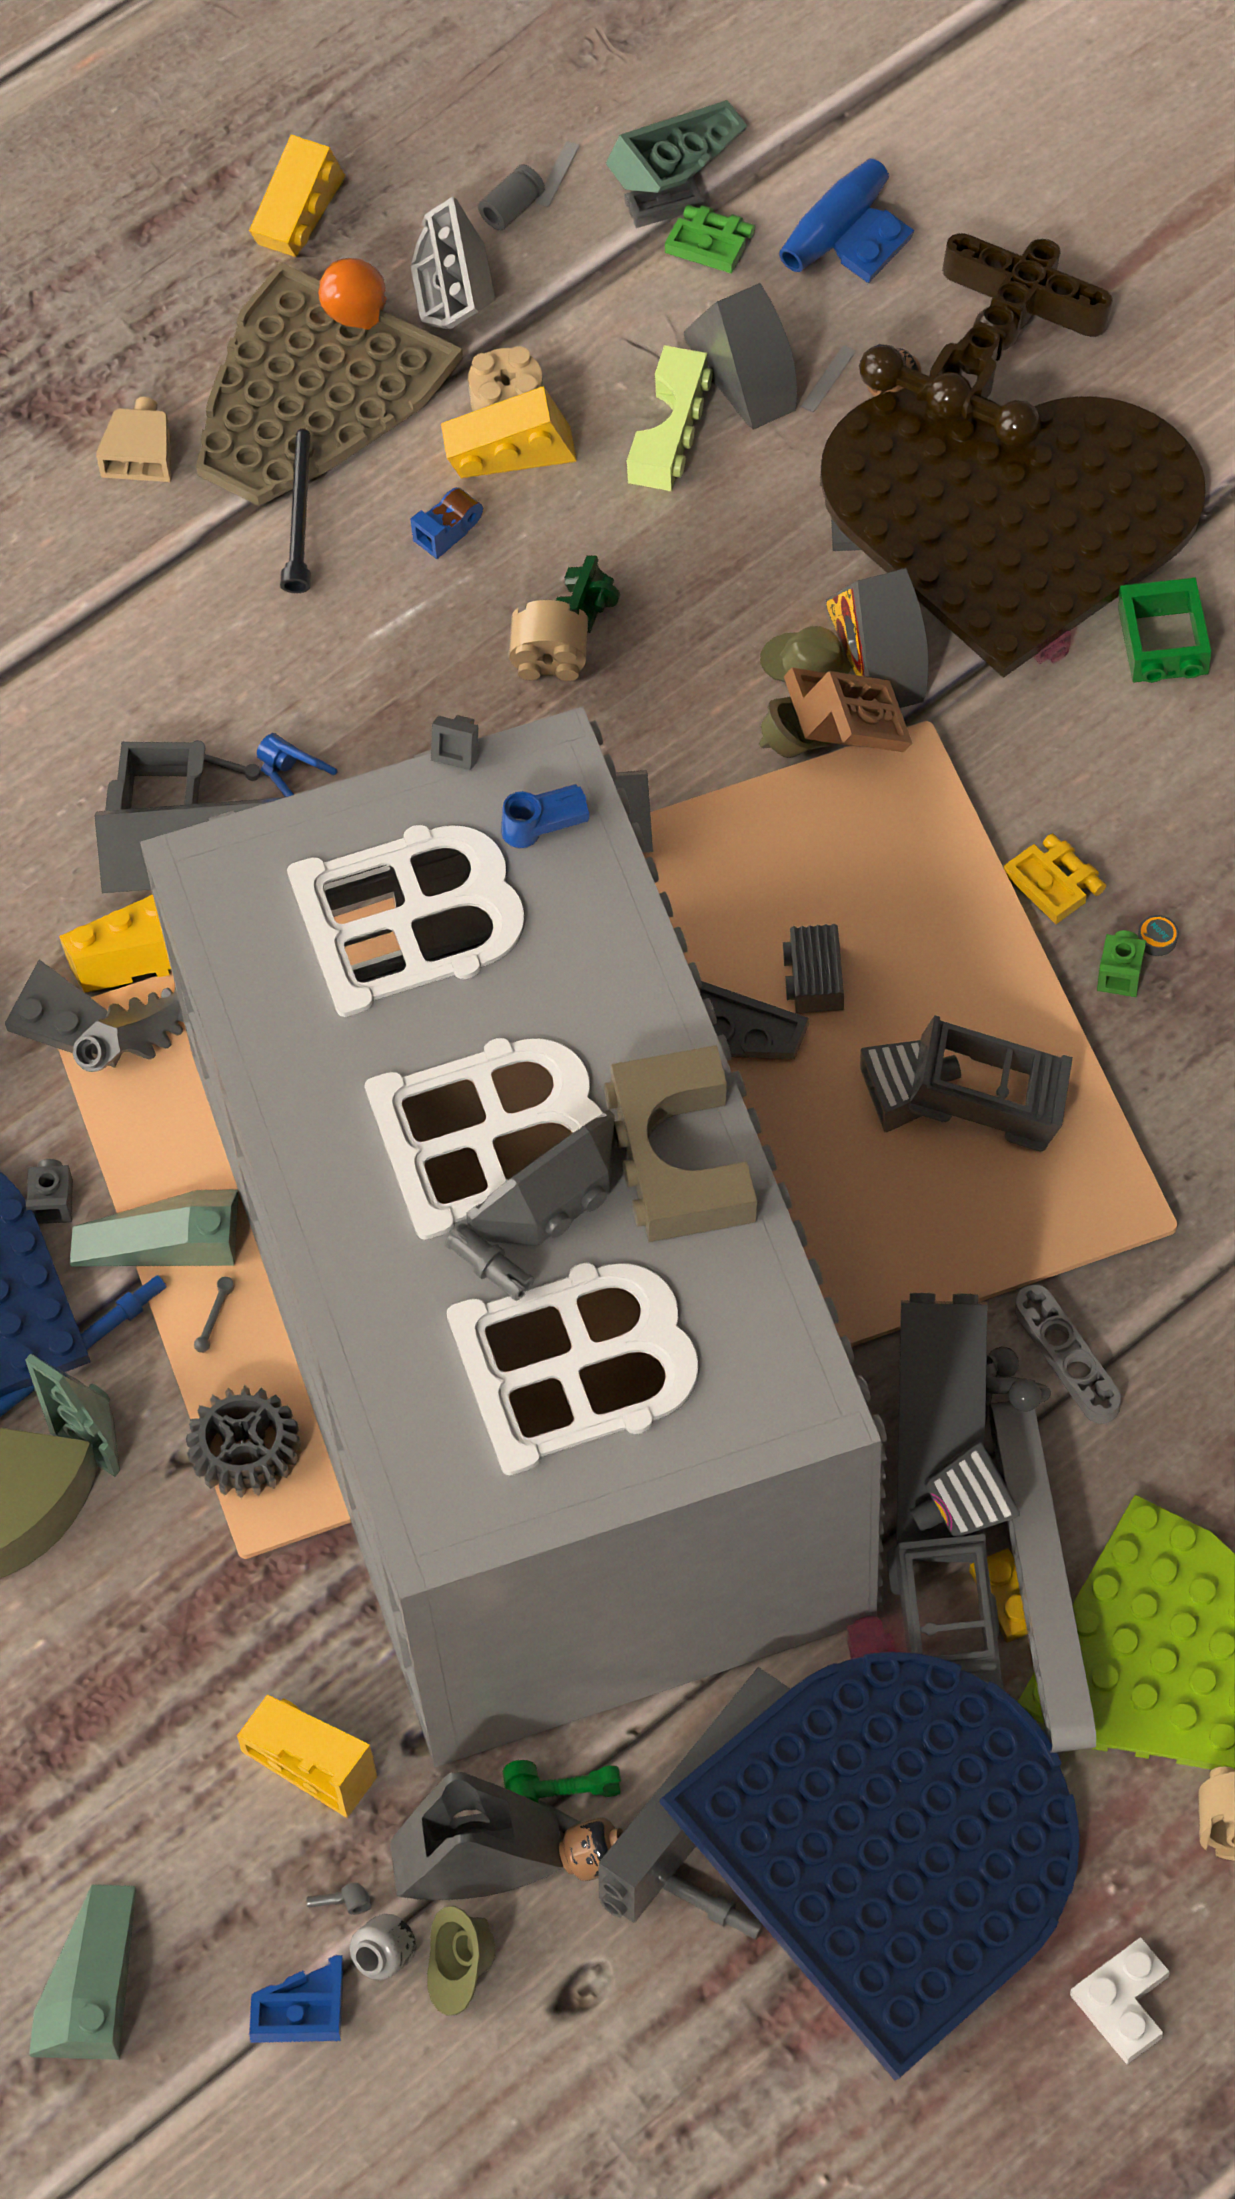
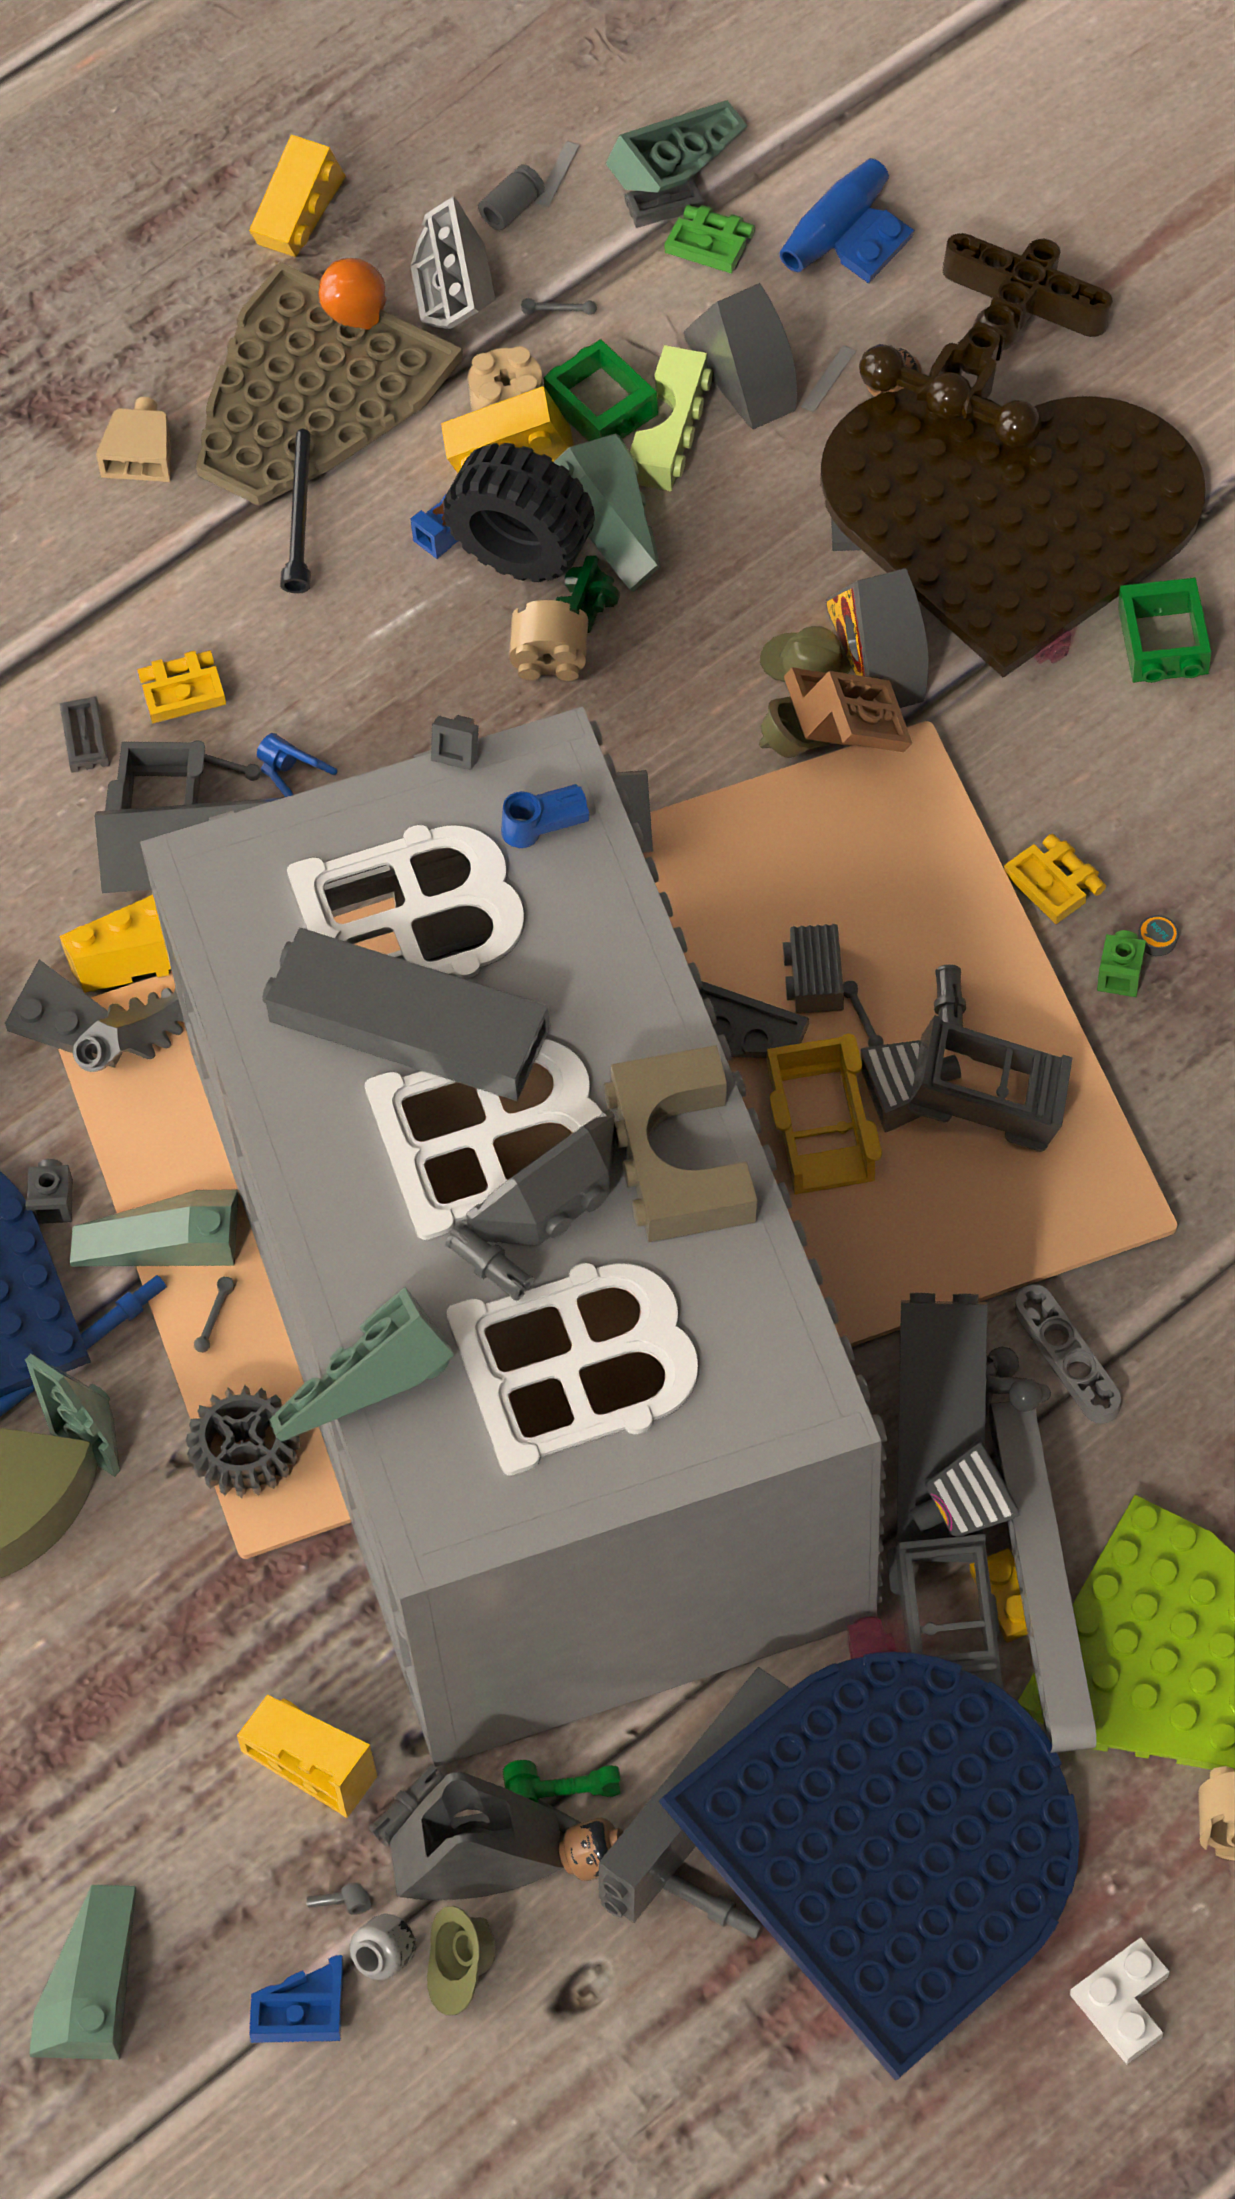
none -> flat silver tile [59,696,109,773]
none -> yellow plate [137,650,226,724]
none -> dark grey brick [262,927,550,1101]
none -> sand green wedge [270,1287,454,1442]
none -> dark grey pin [369,1765,445,1847]
none -> black tyre [443,443,595,582]
none -> dark grey hinge [521,298,597,315]
none -> green window [543,339,658,442]
none -> sand green wedge [554,434,661,592]
none -> yellow piece [767,1033,882,1195]
none -> dark grey hinge [843,981,884,1047]
none -> dark grey pin [934,964,966,1027]

